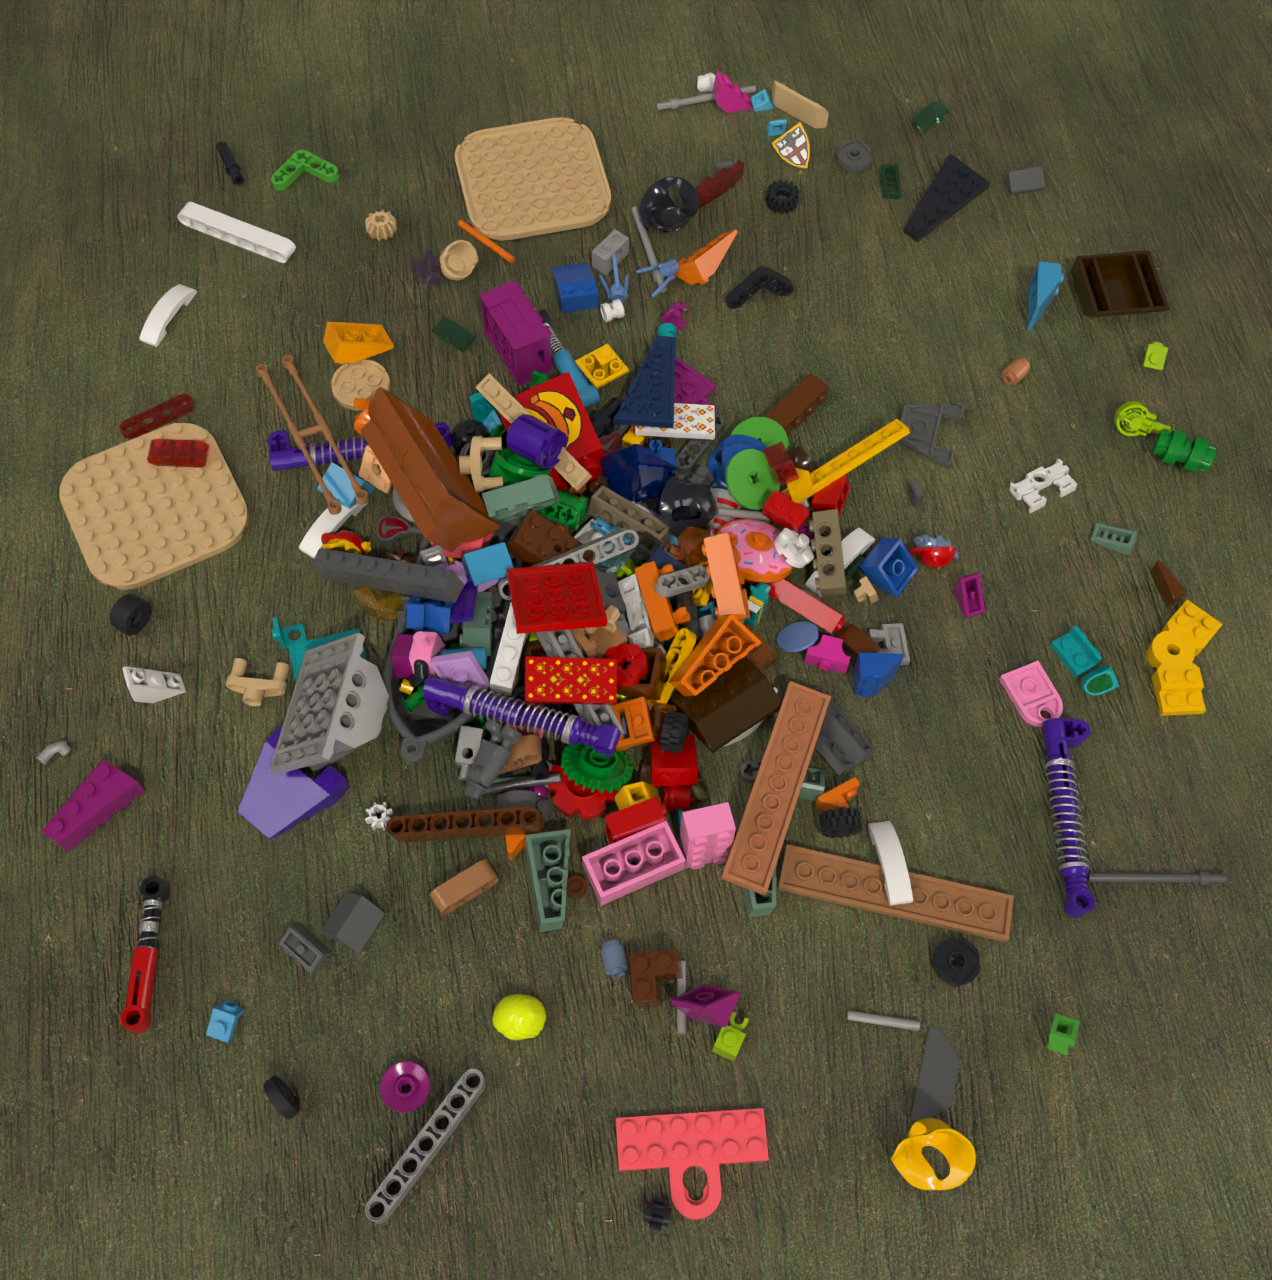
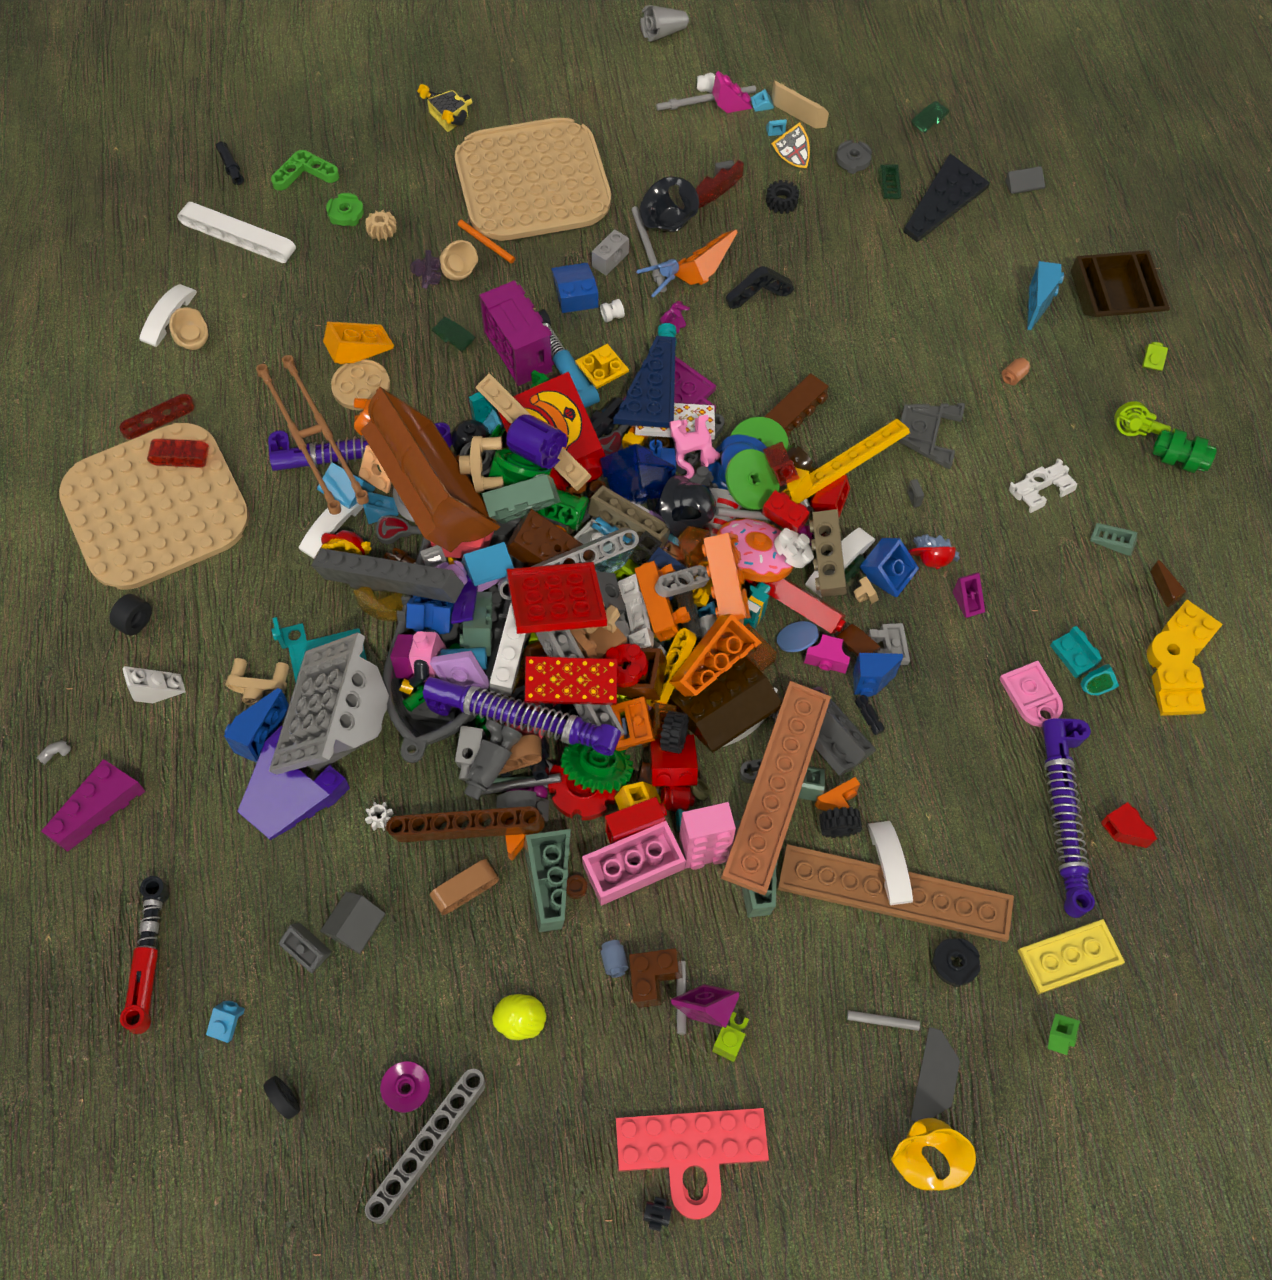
medium blue plant [598,253,629,303] -> none
dark grey bar [1087,871,1228,885] -> none
none -> tan piece [169,307,208,350]
none -> blue slope [224,688,289,763]
none -> bright green plate [326,193,364,226]
none -> dark azure slope [363,491,399,524]
none -> torso [417,84,472,132]
none -> light grey cone [640,5,689,42]
none -> bright pink animal [669,415,720,479]
none -> black axle [855,695,885,735]
none -> light yellow tile [1018,919,1125,995]
none -> red slope [1101,802,1158,848]

